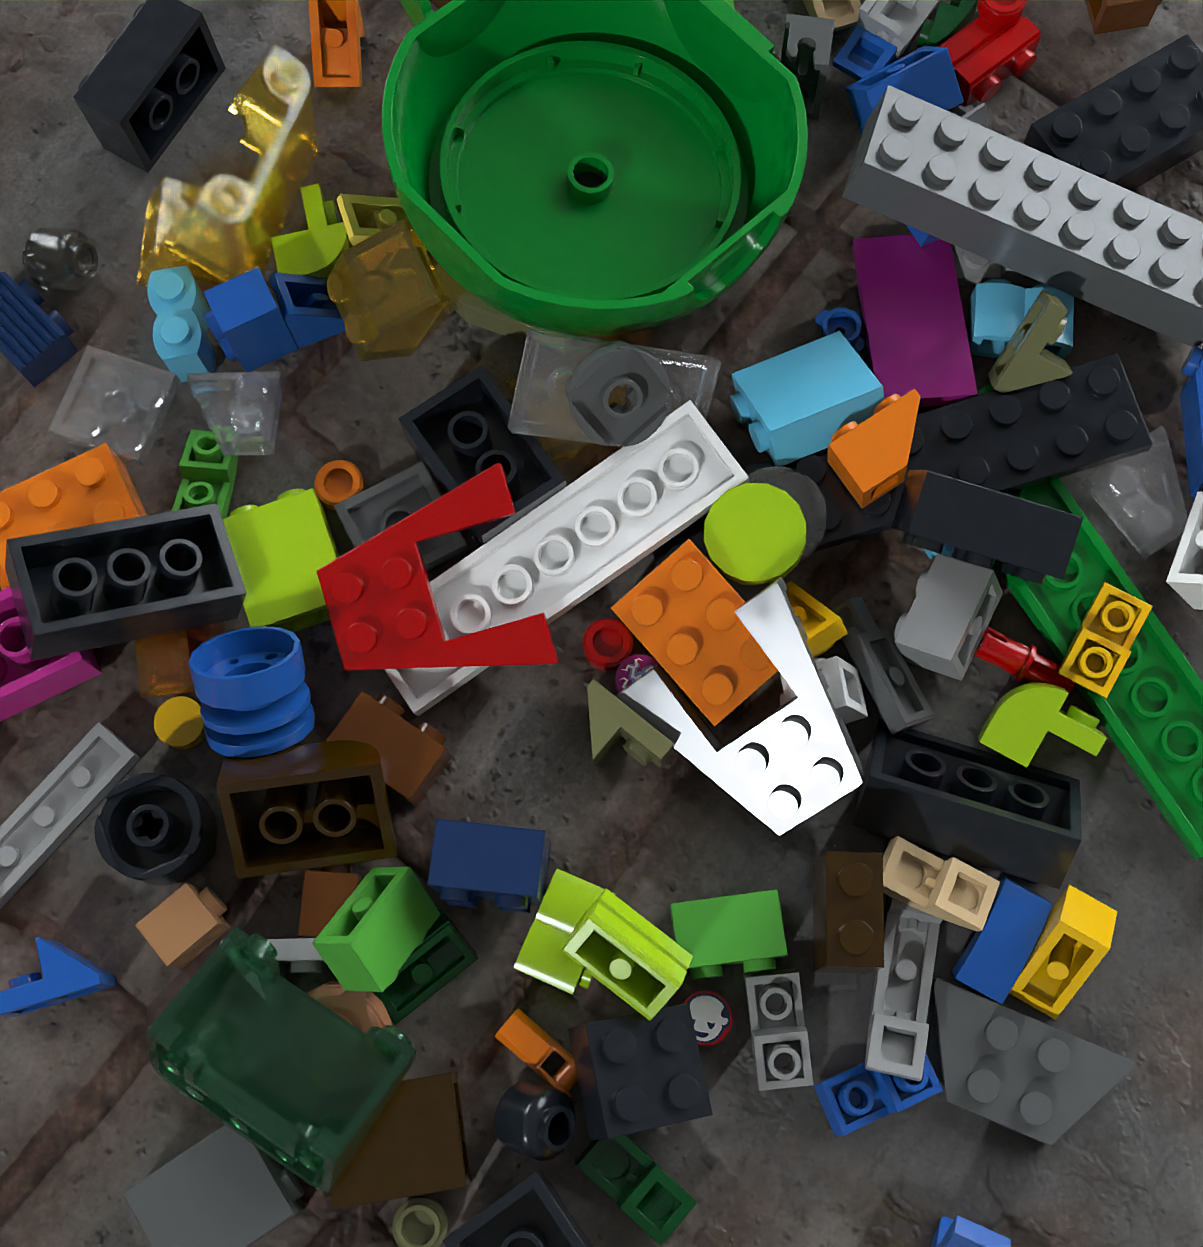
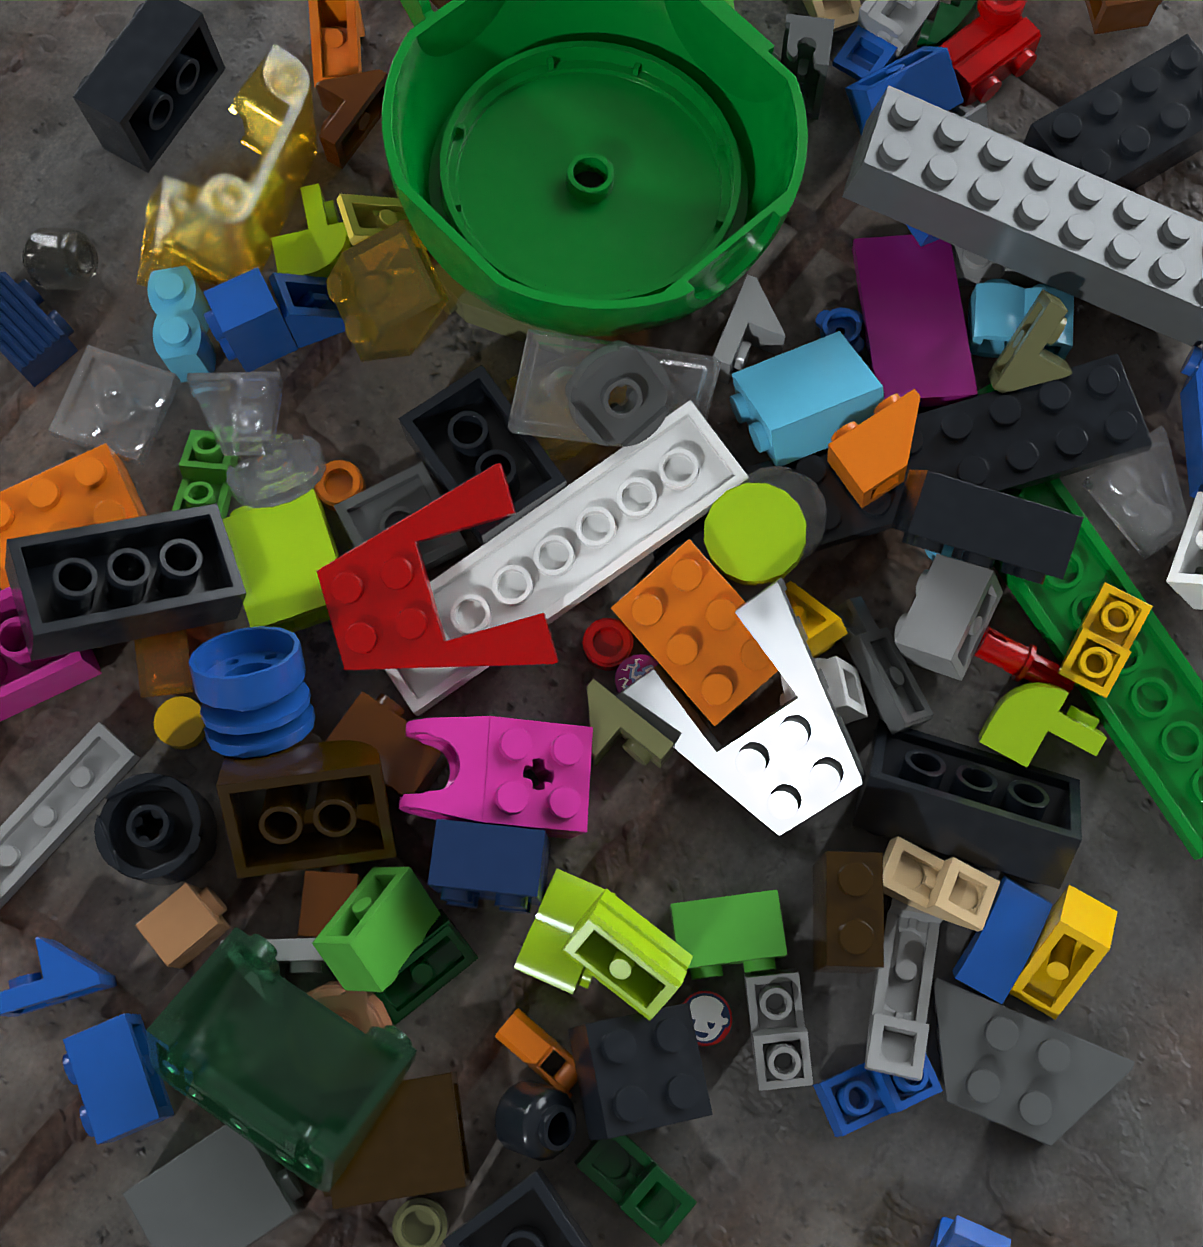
none -> blue brick [63,1013,175,1145]
none -> clear tile [226,434,326,508]
none -> reddish brown slope [315,69,388,169]
none -> dark pink brick [399,716,593,839]
none -> light grey slope [710,274,785,384]

